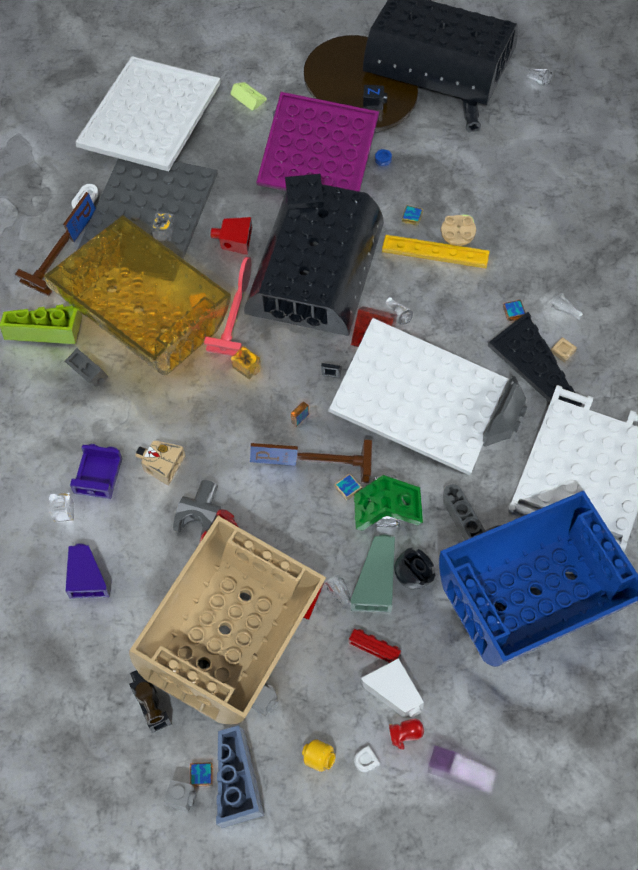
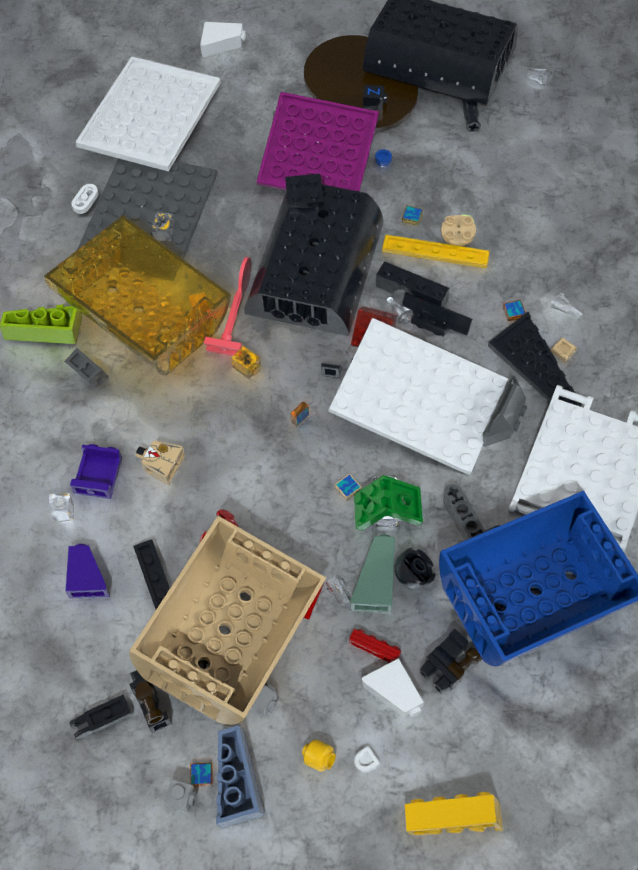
reddish brown piece [15,192,96,297] -> none
dark grey connector [173,480,221,535] -> none
red torso [211,217,253,255] -> none
yellowish green slope [231,82,267,110] -> none
reddish brown piece [250,440,372,483] -> none
red animal [389,718,424,750] -> none
clear purple slope [427,745,497,794] -> none
none -> black hinge [69,695,132,740]
none -> black plate [133,539,170,610]
none -> white slope [200,22,246,57]
none -> black arch [376,261,450,307]
none -> black bracket [401,292,473,337]
none -> yellow wedge [405,792,503,836]
none -> black hips [420,629,482,694]

